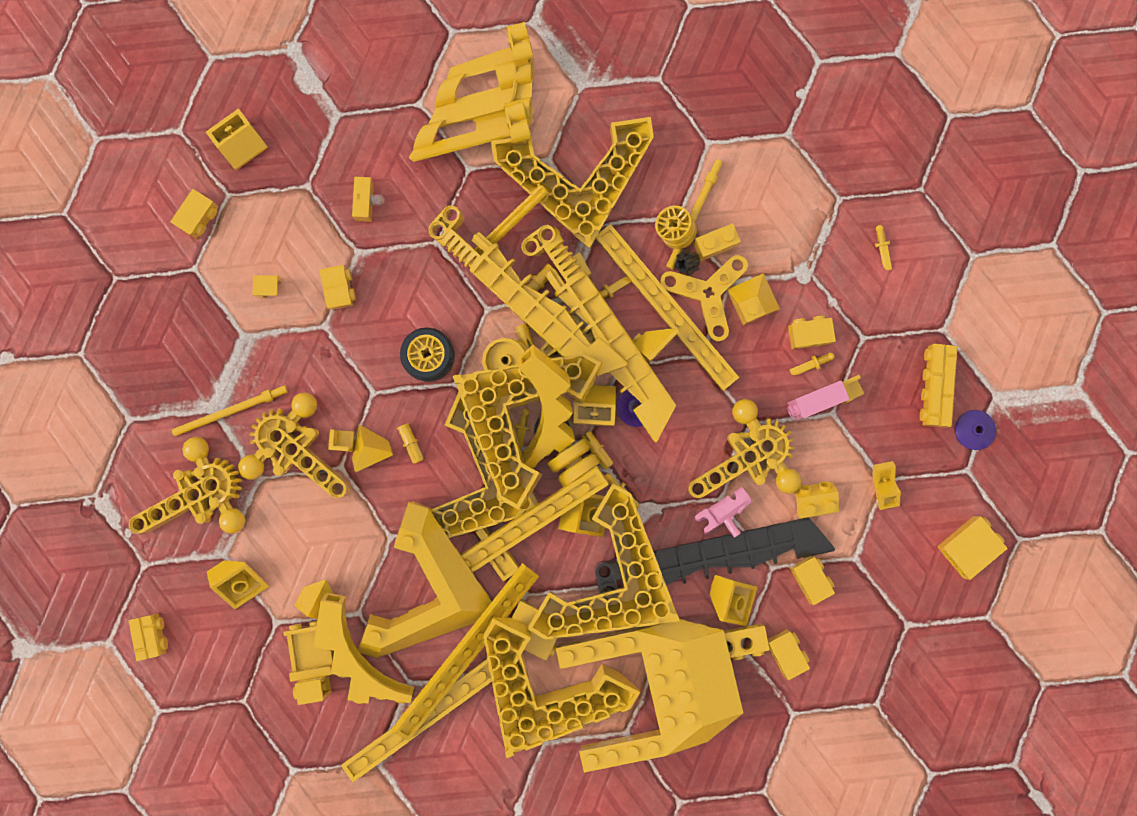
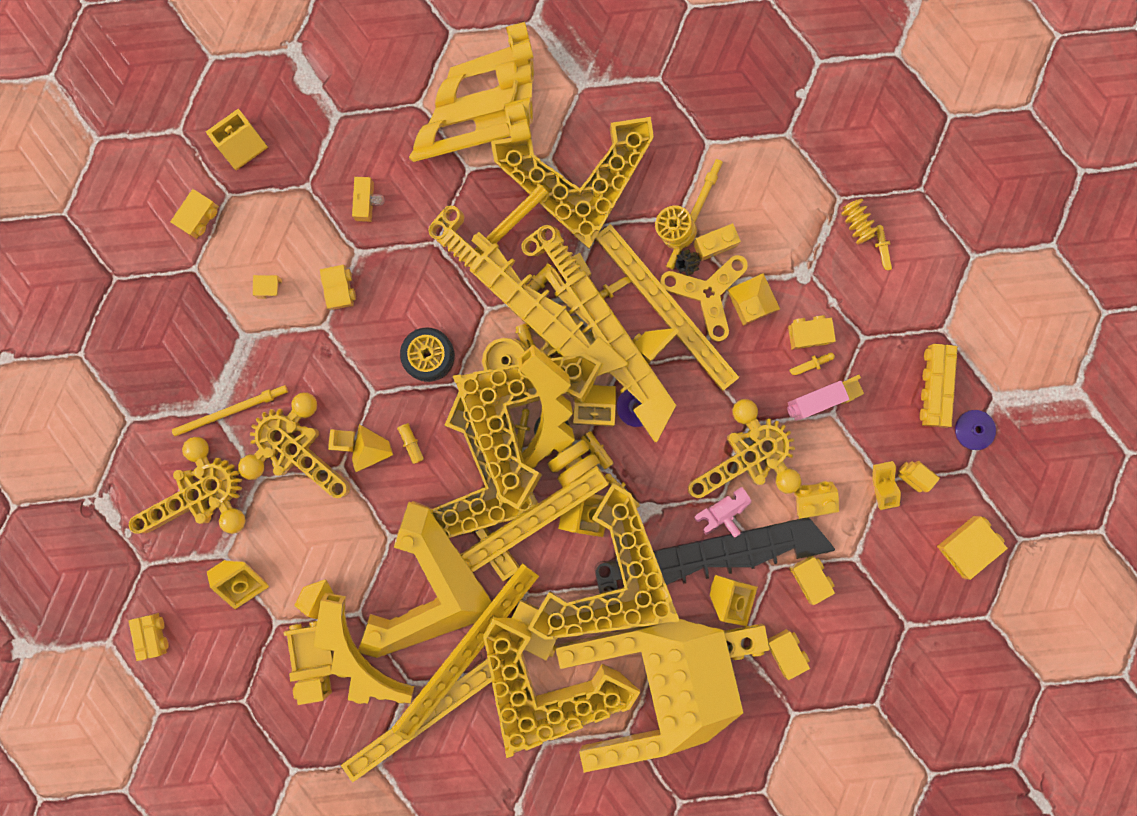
none -> yellow piece [841,199,878,245]
none -> yellow brick [898,461,940,493]

